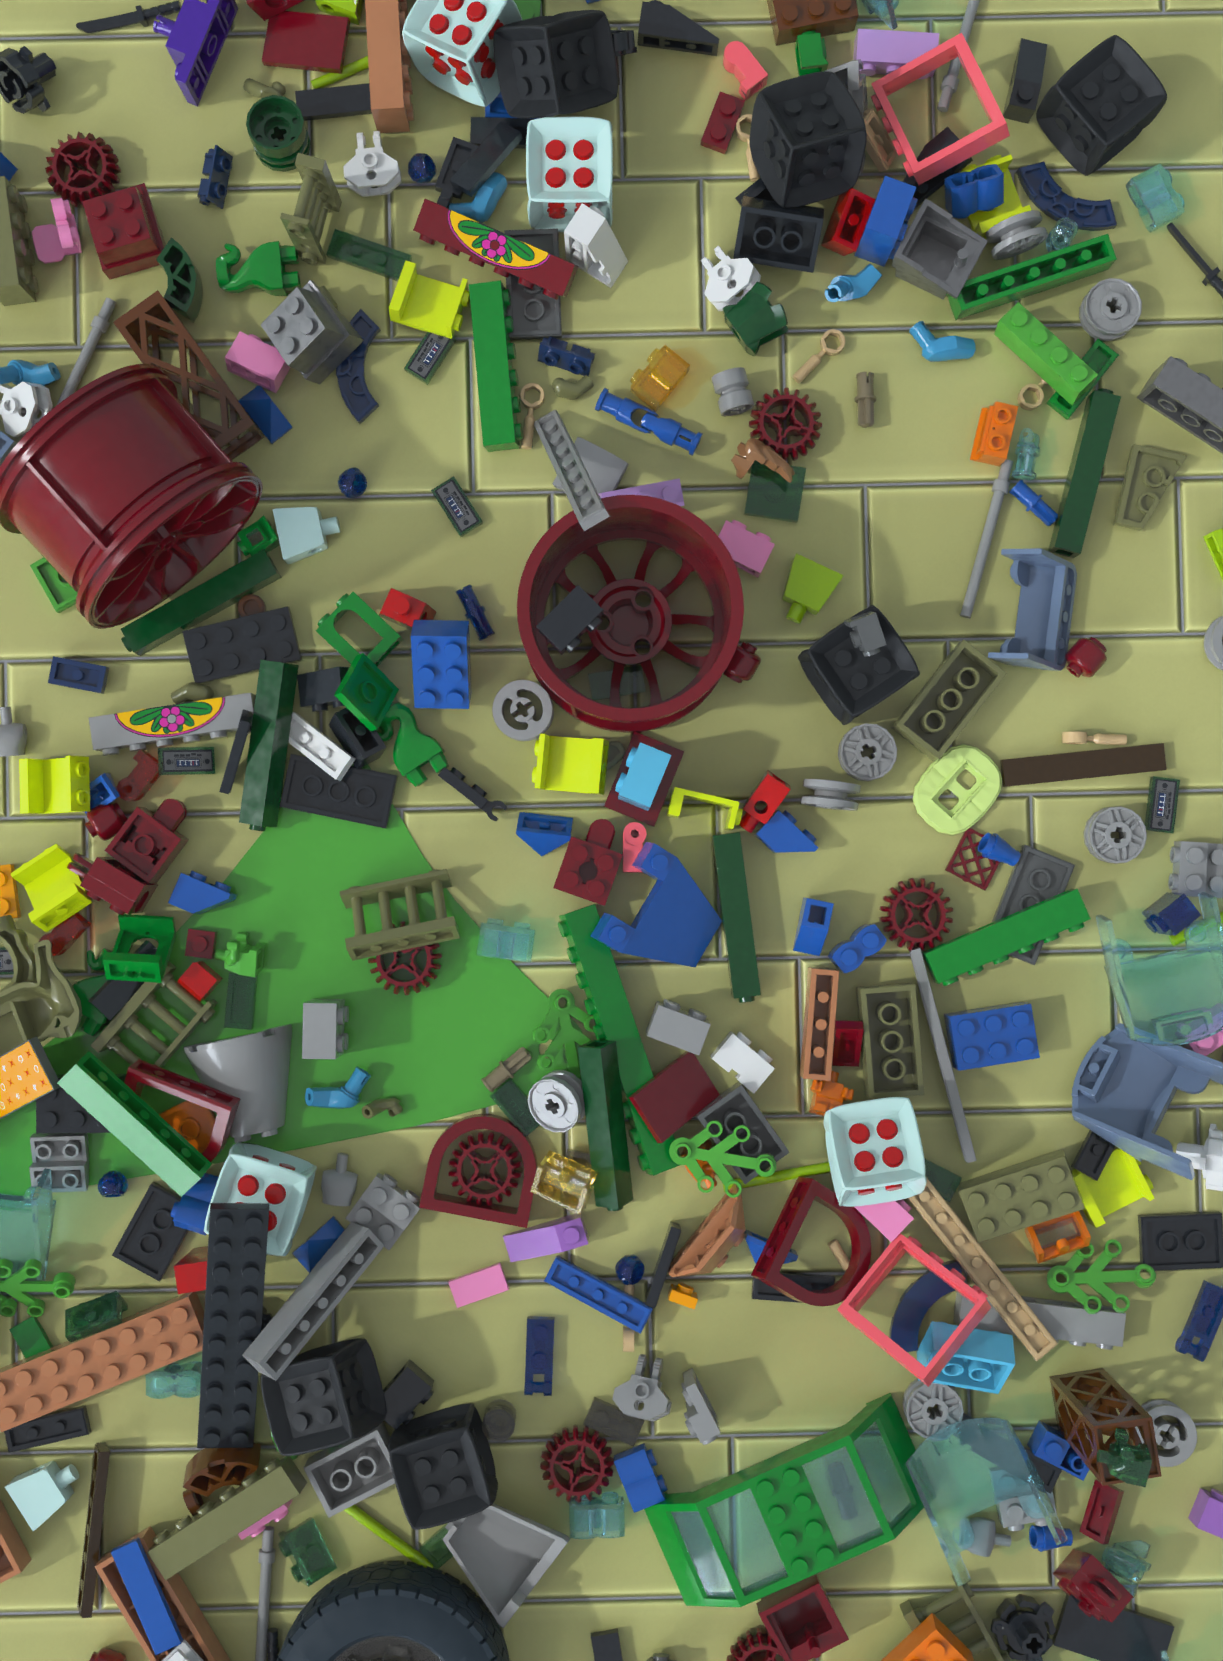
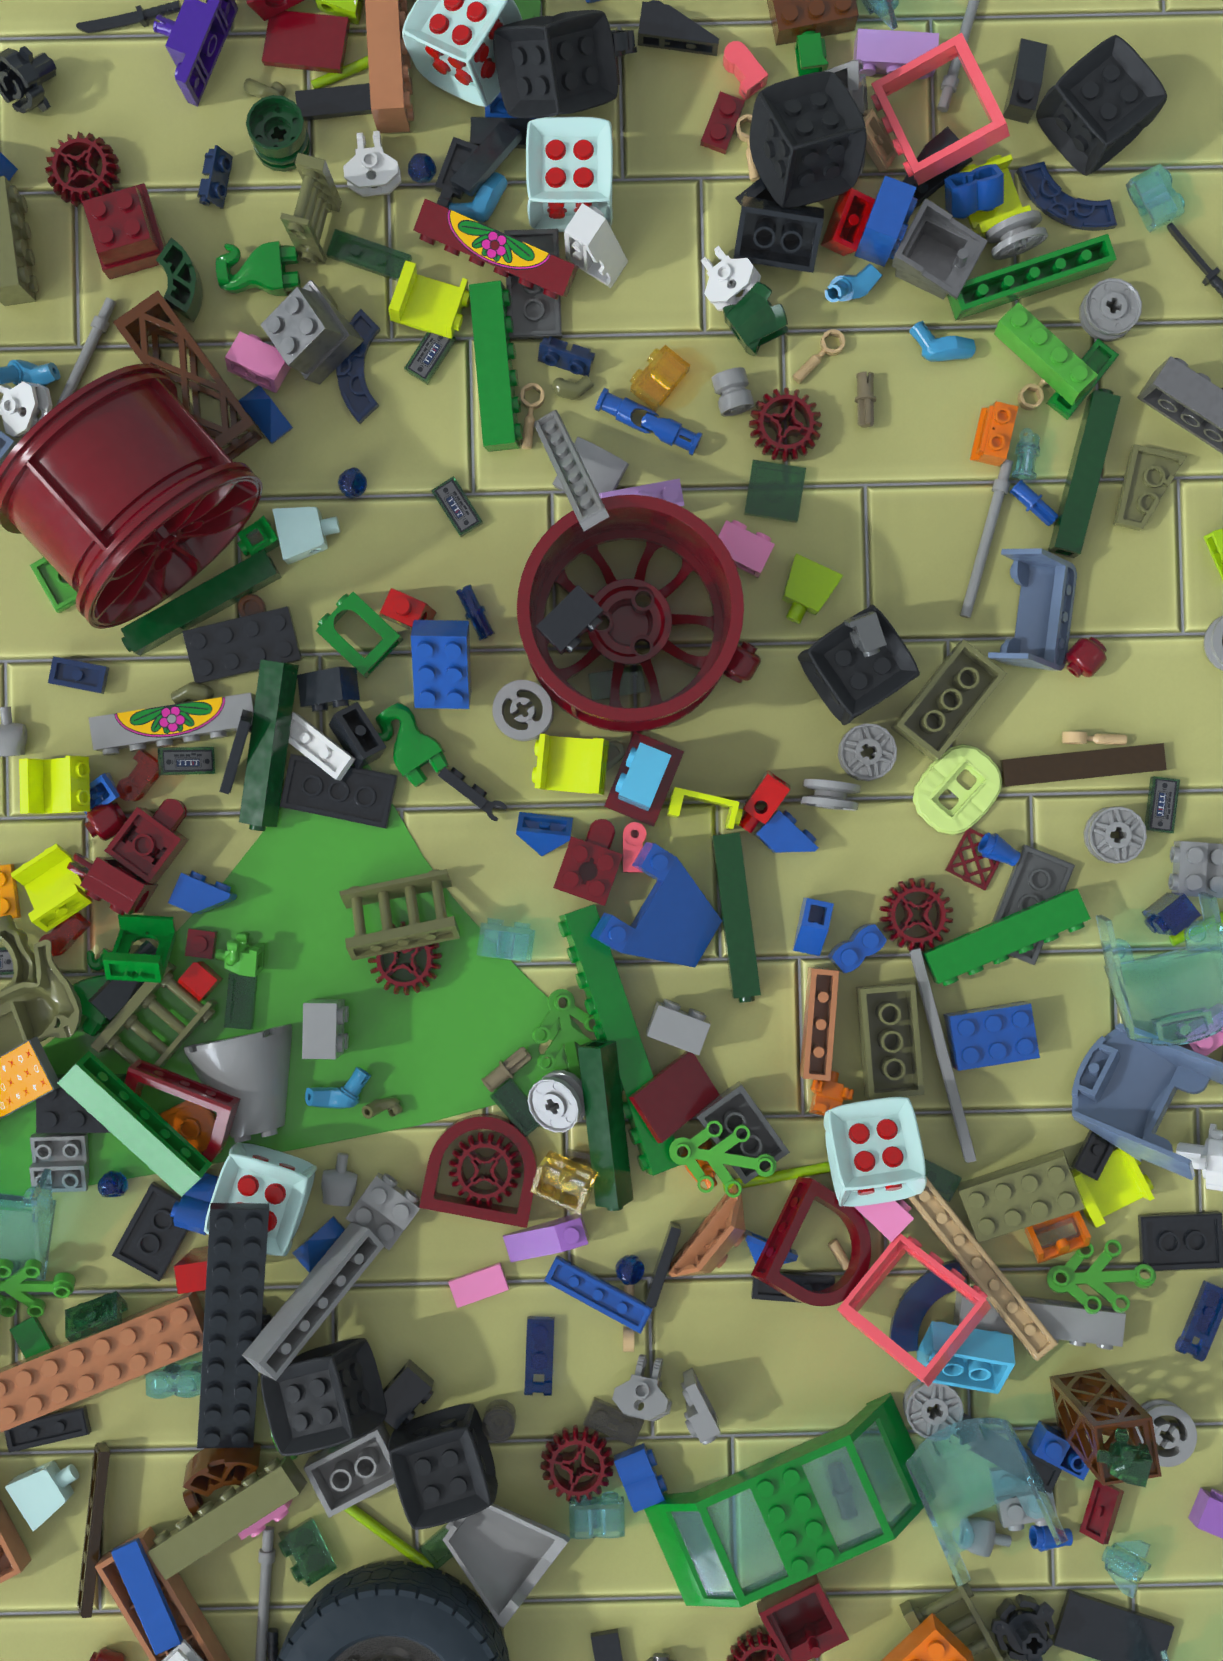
bright pink piece [32,198,82,264] -> none
green plate [334,653,399,731] -> none
light orange plate [668,1283,698,1309] -> none
white brick [710,1031,775,1094] -> none
medium nougat hair [731,438,795,483] -> none
dark red plate [832,1020,864,1067] -> none
clear light blue piece [1045,217,1078,252] -> none
dark red brick [1053,1549,1133,1623] -> none

